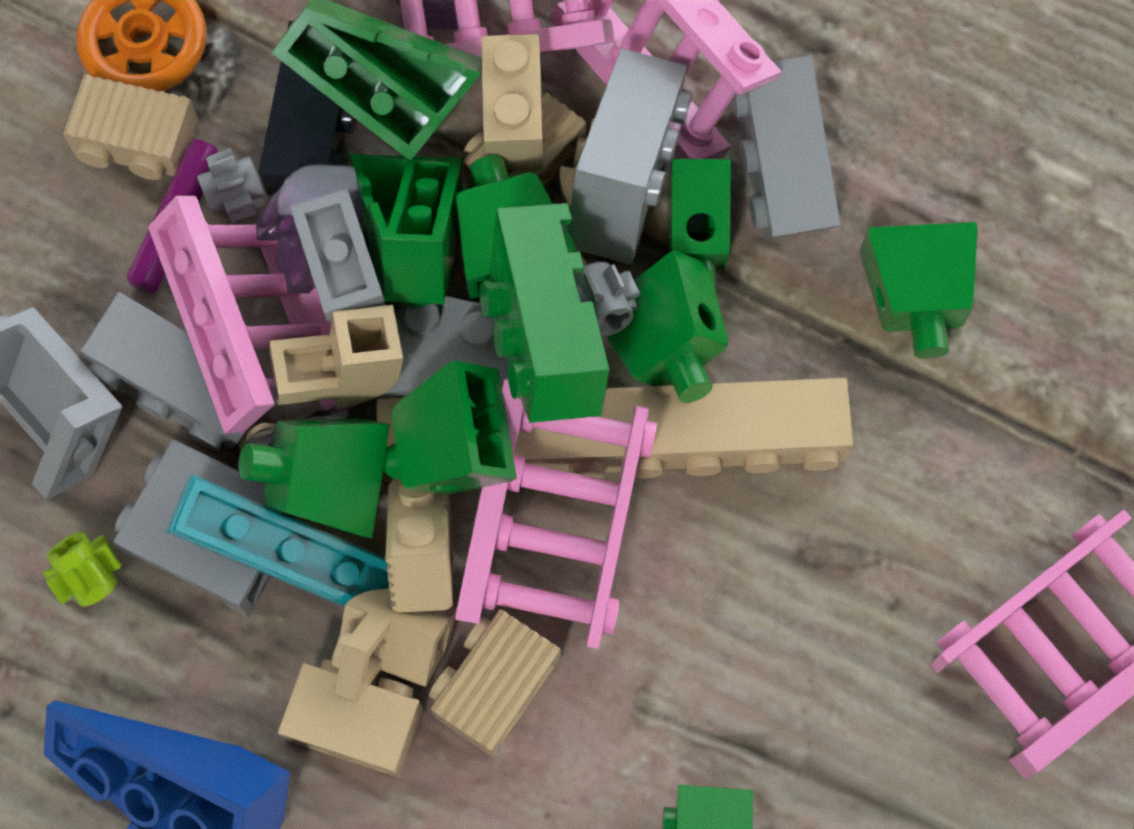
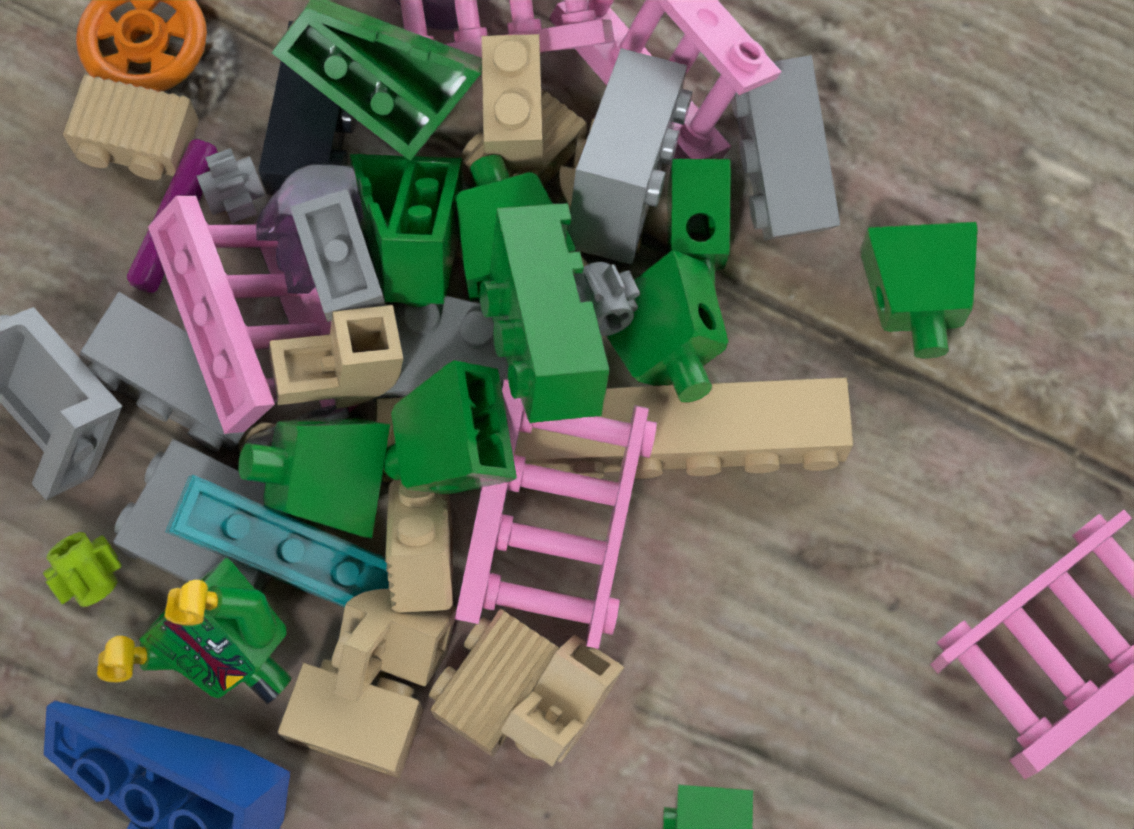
none -> green torso [97,557,292,704]
none -> tan brick [501,634,625,767]

